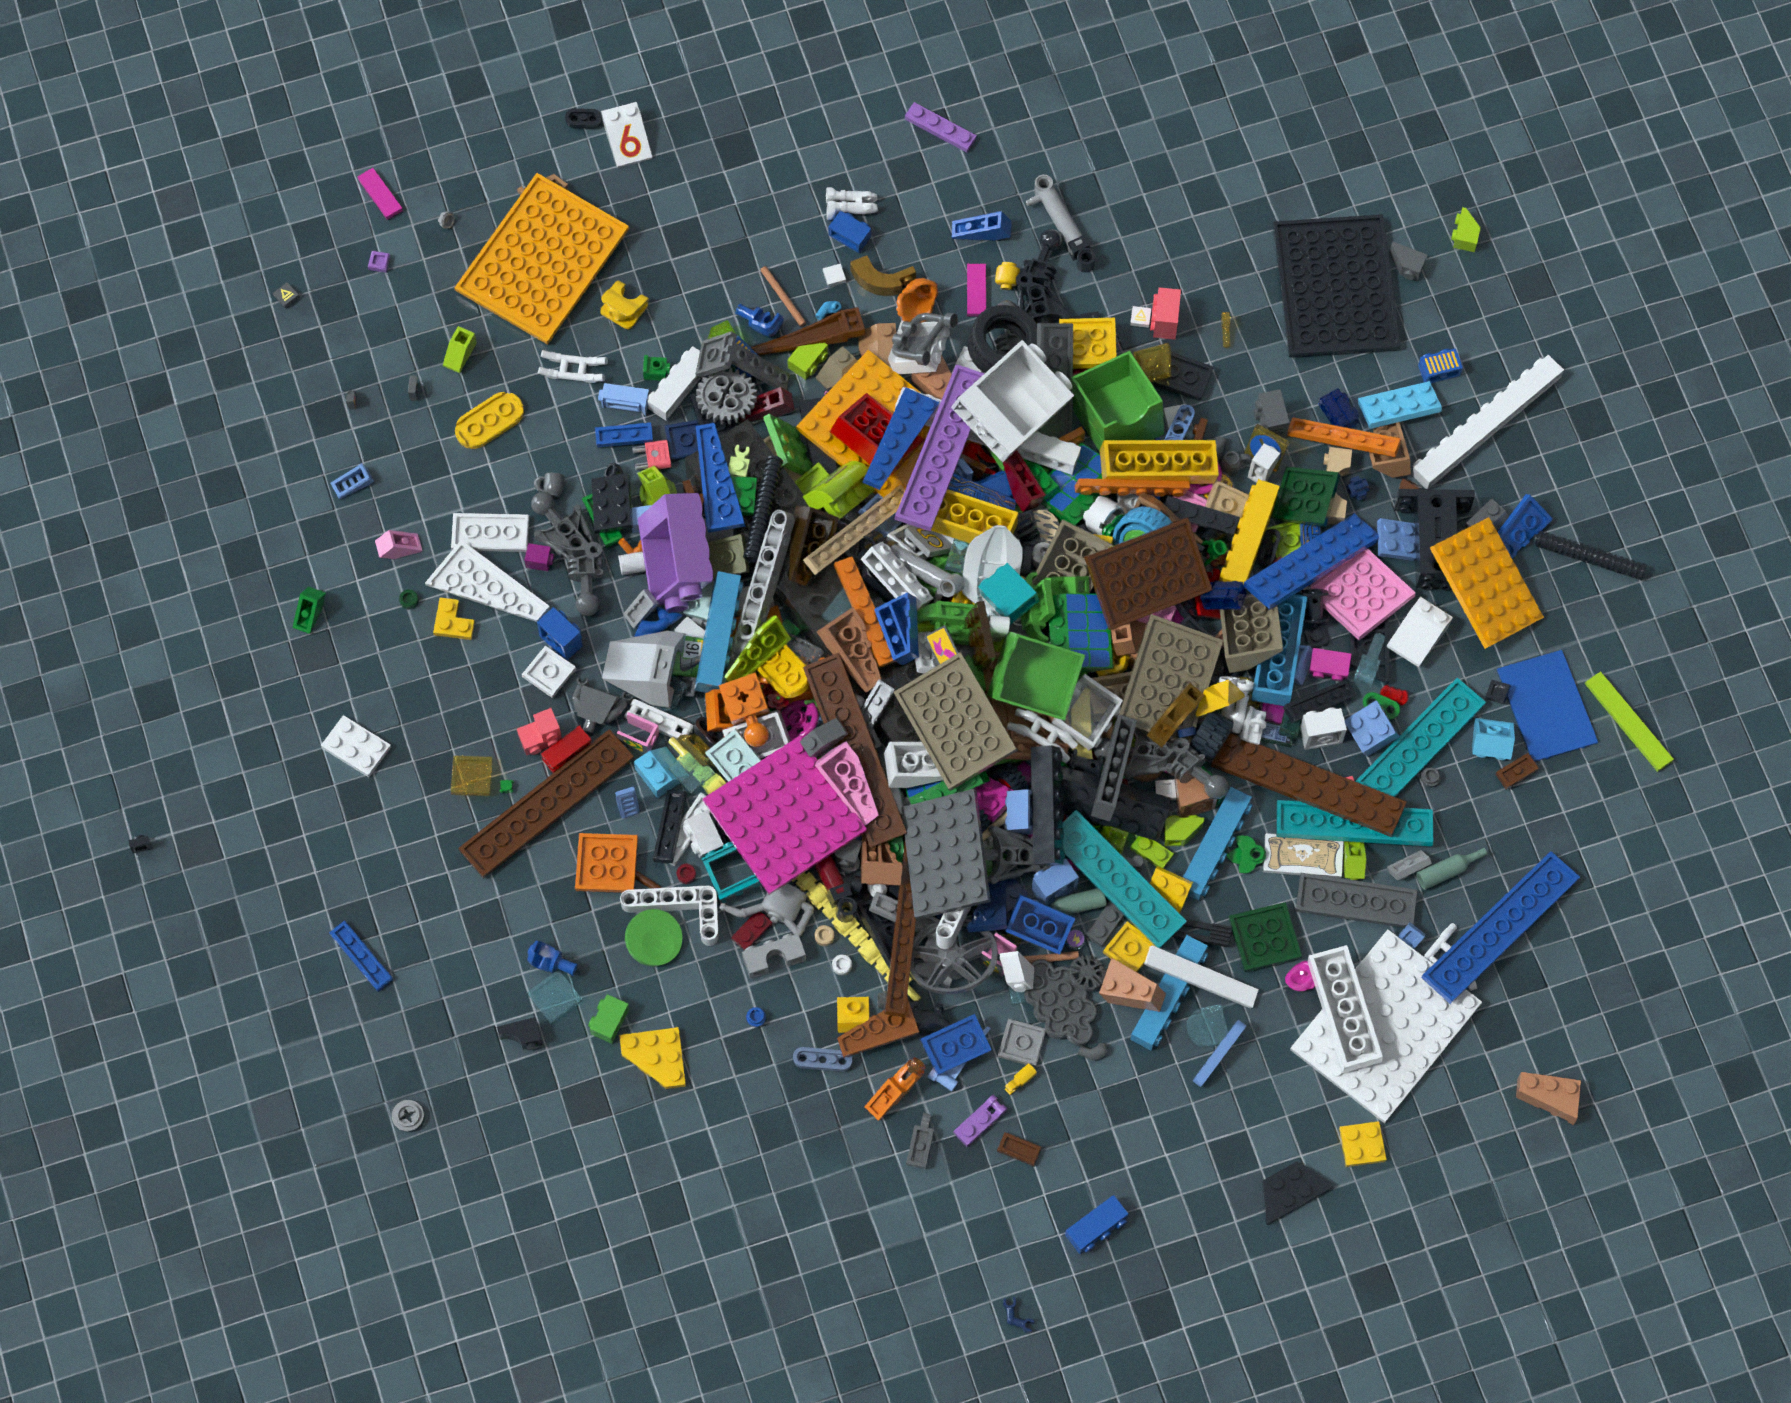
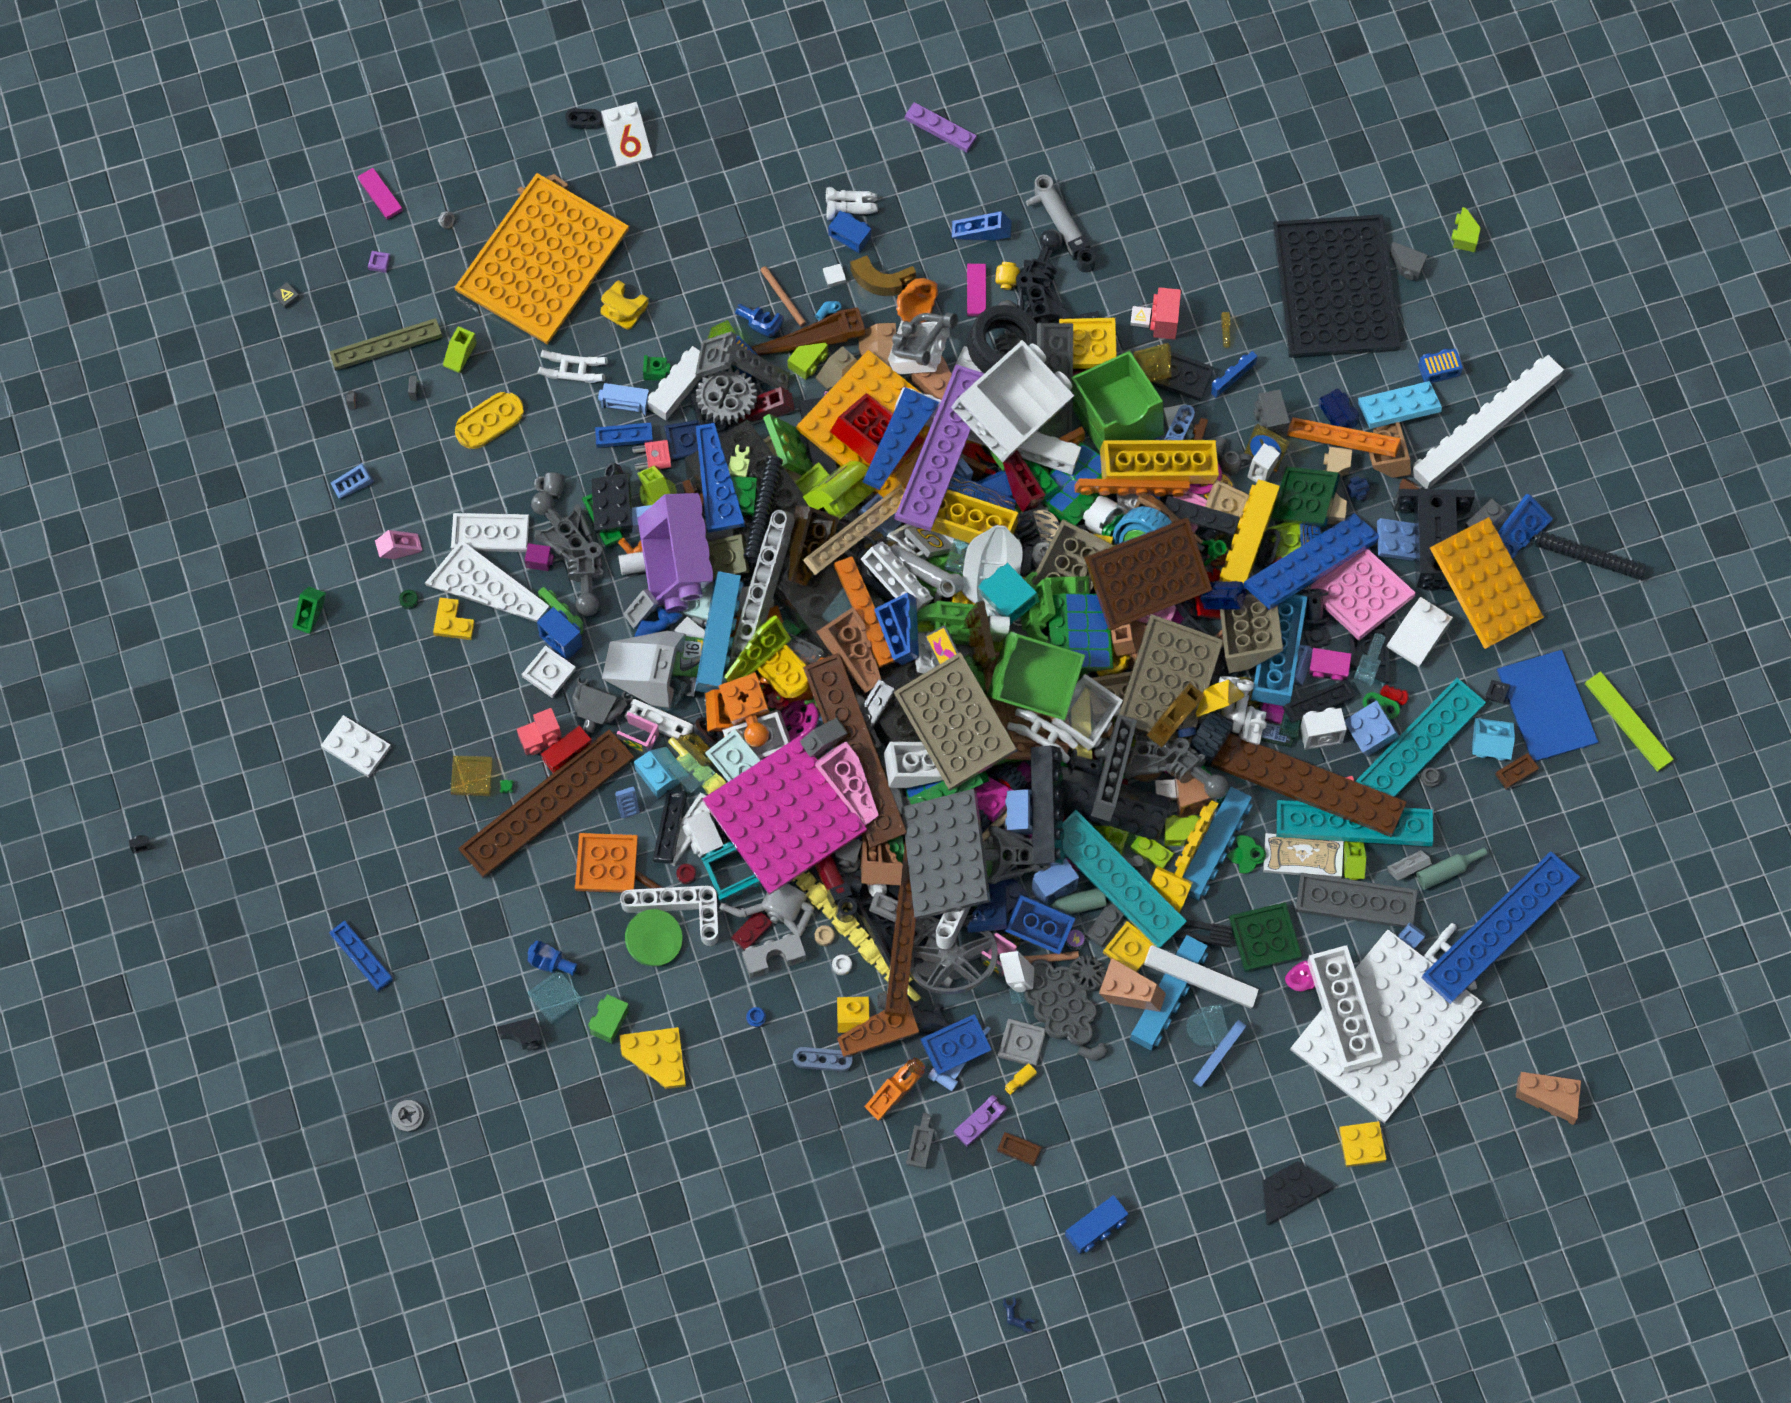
none -> olive plate [329,318,442,371]
none -> bright green plate [538,587,584,634]
none -> yellow plate [1175,800,1219,878]
none -> blue plate [1211,351,1257,398]

